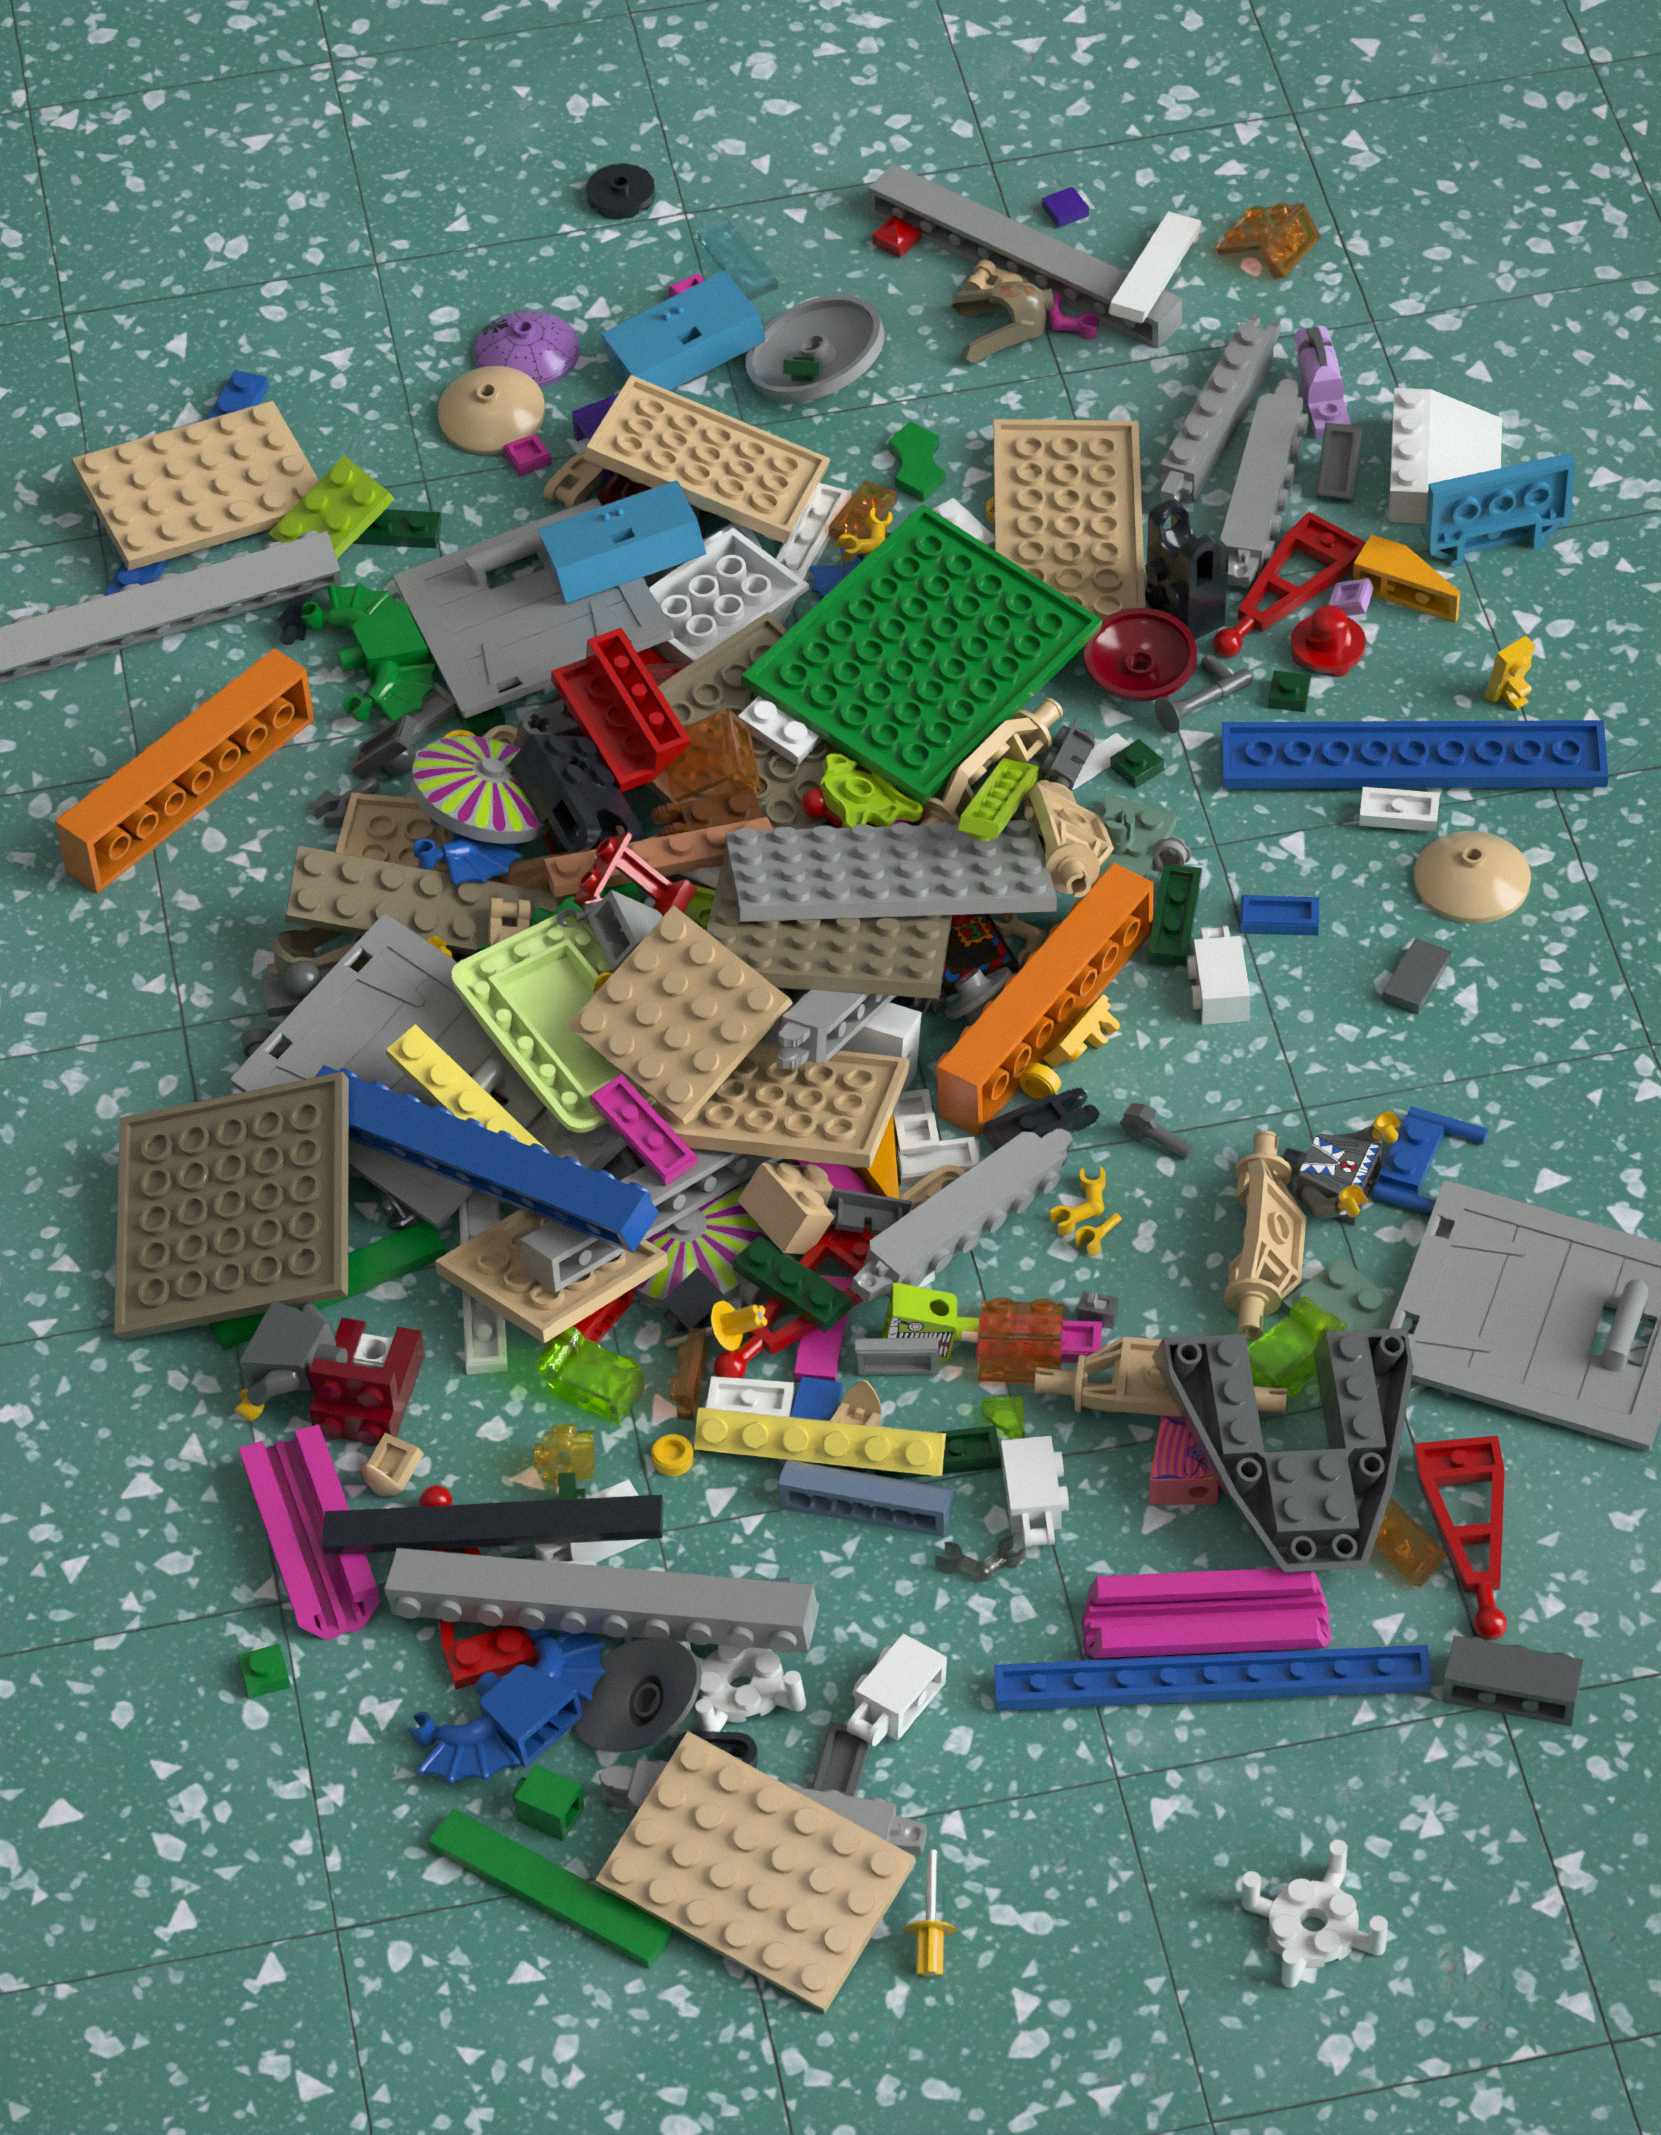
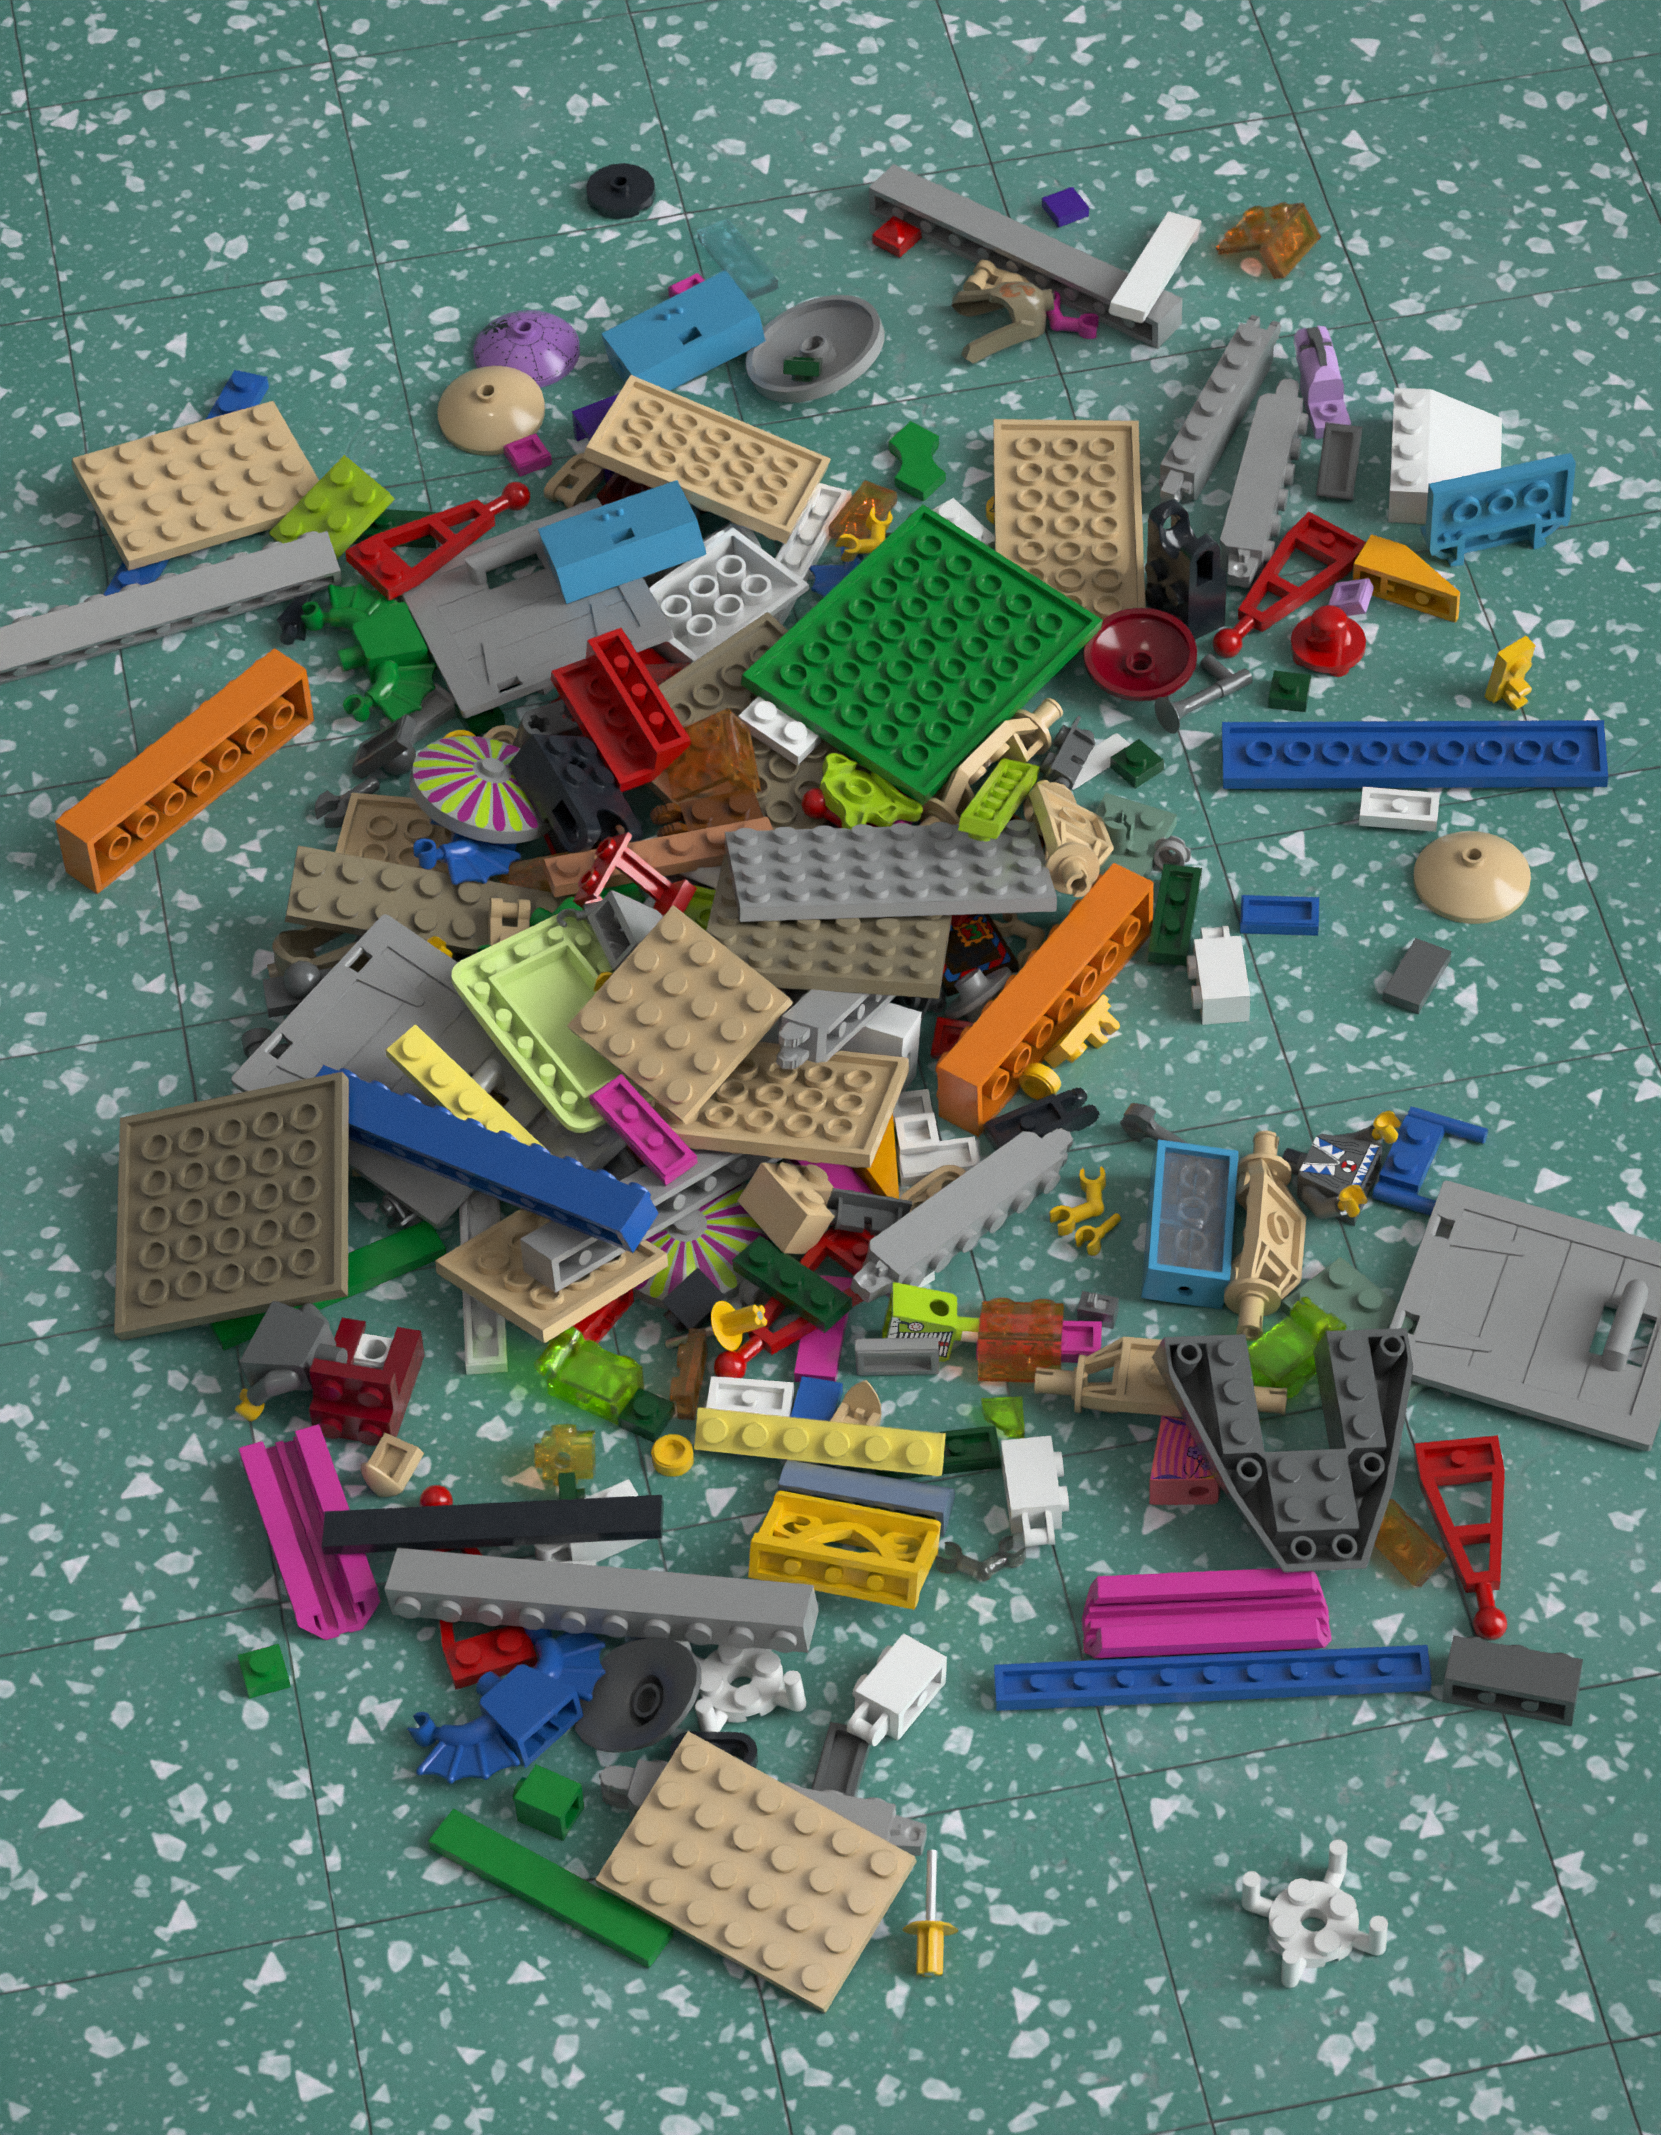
none -> red plate [345,482,530,601]
none -> dark green plate [618,1388,676,1443]
none -> yellow fence [748,1490,941,1610]
none -> red tile [930,1017,975,1059]
none -> brick [1141,1139,1238,1309]

